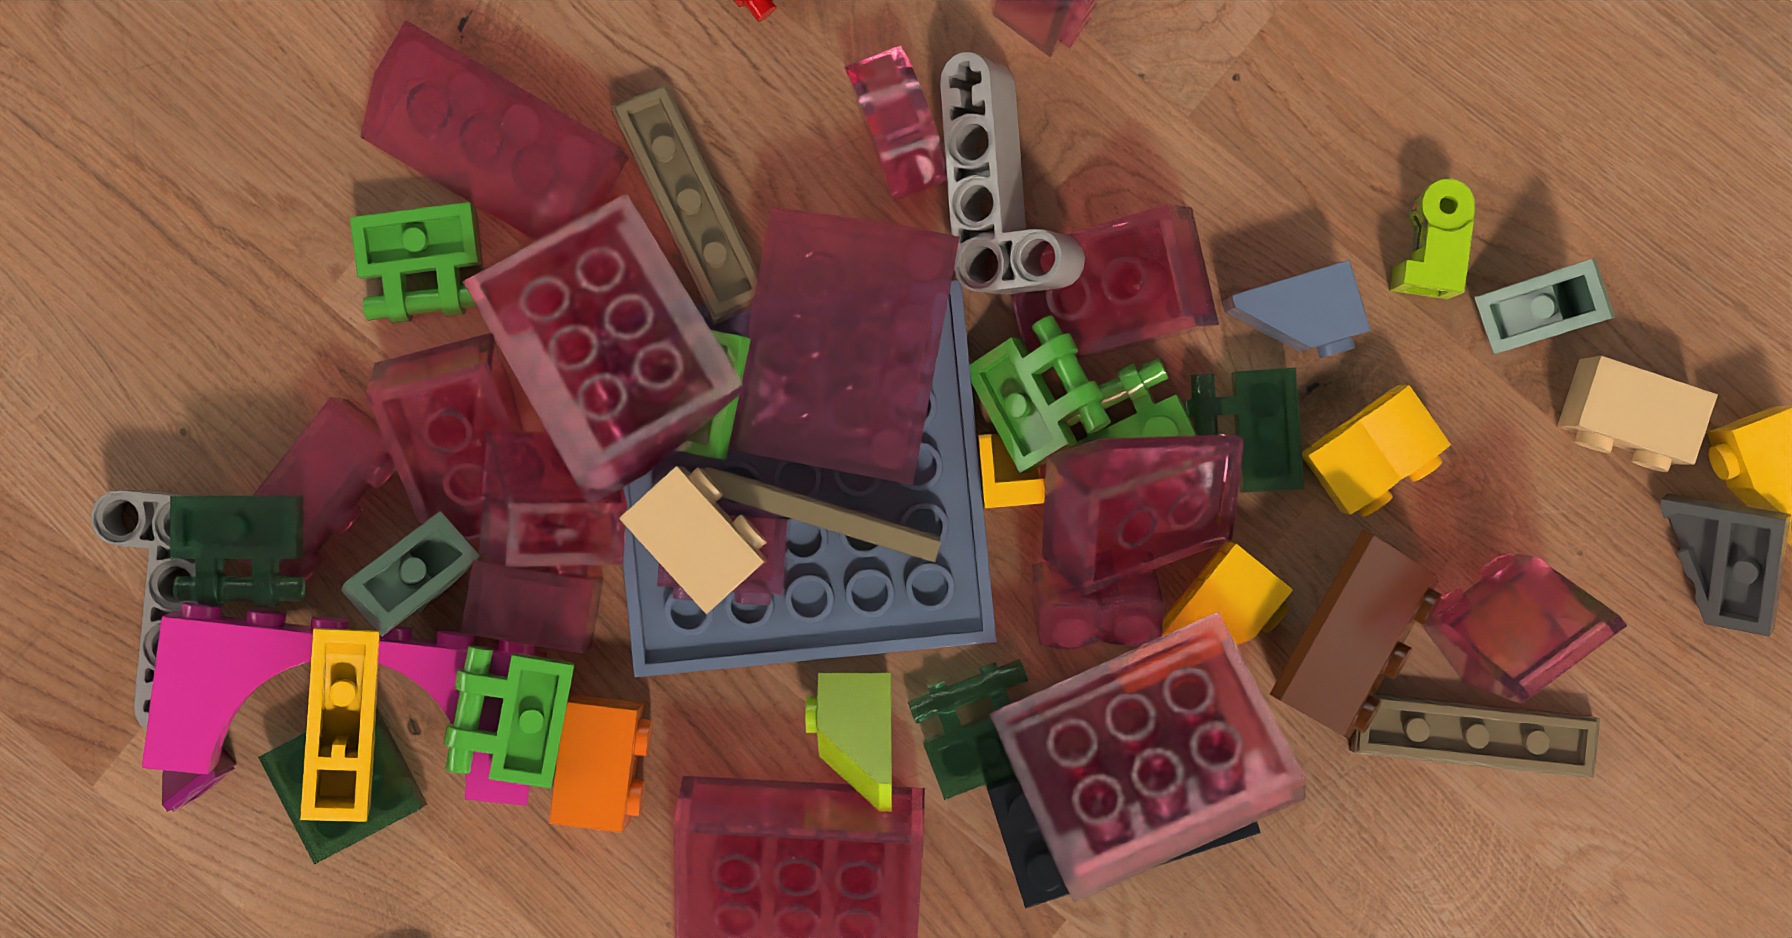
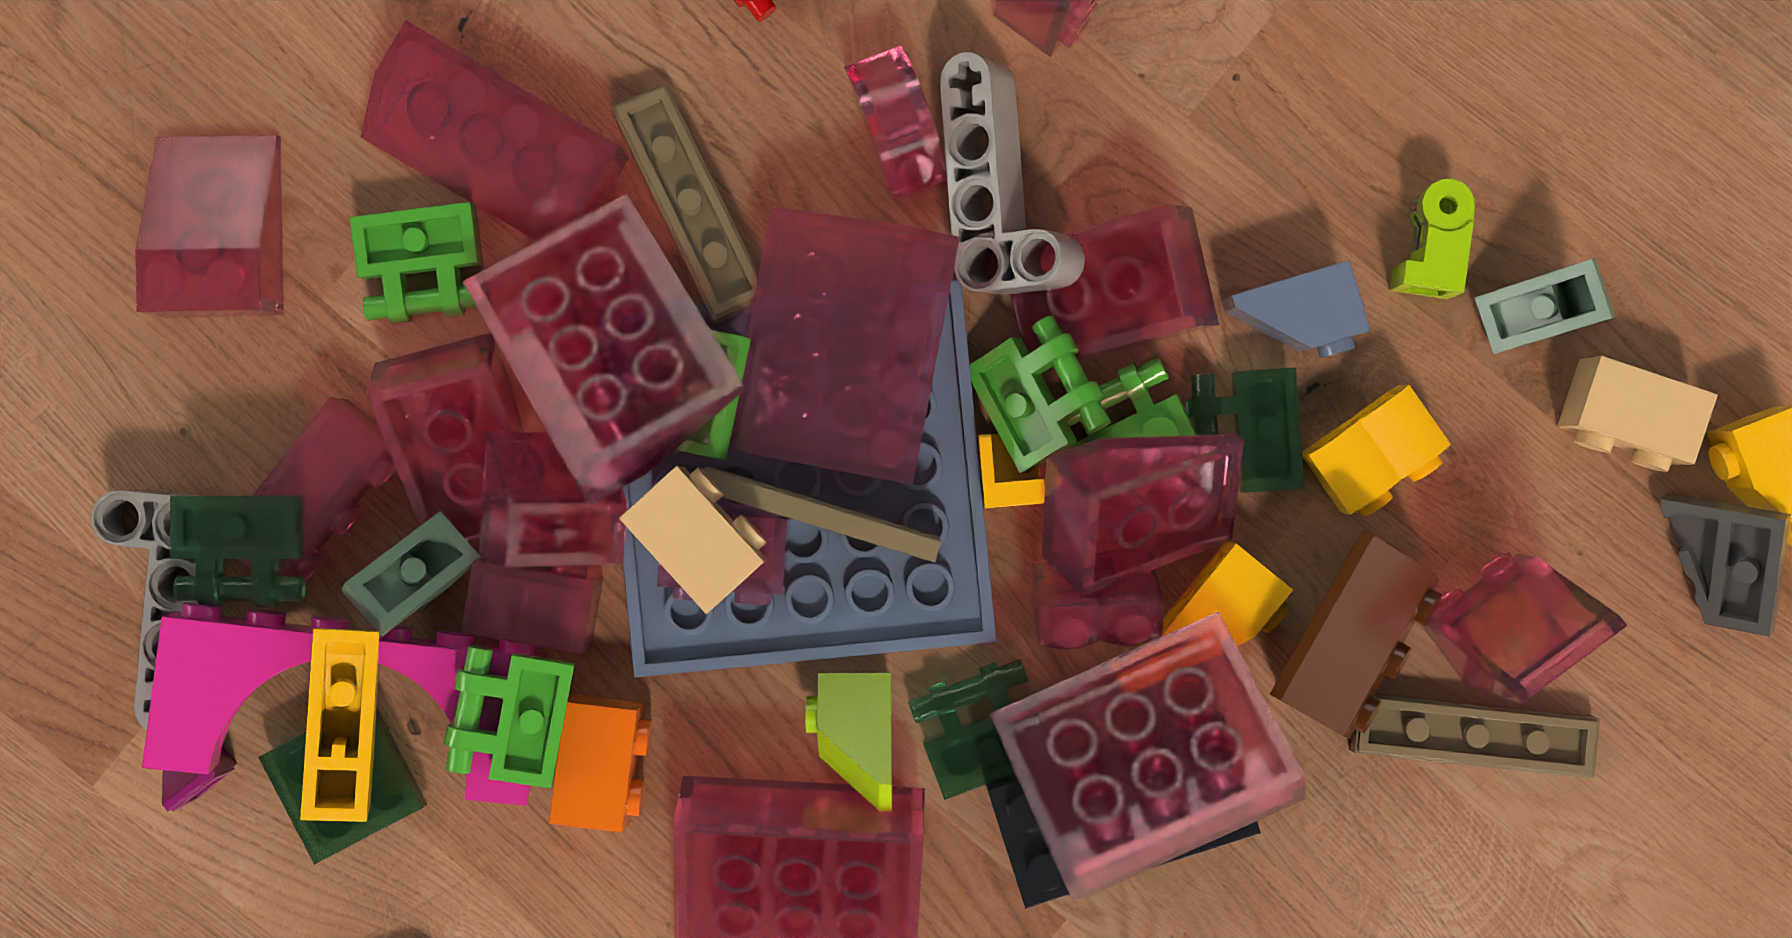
none -> clear pink slope [135,135,284,318]

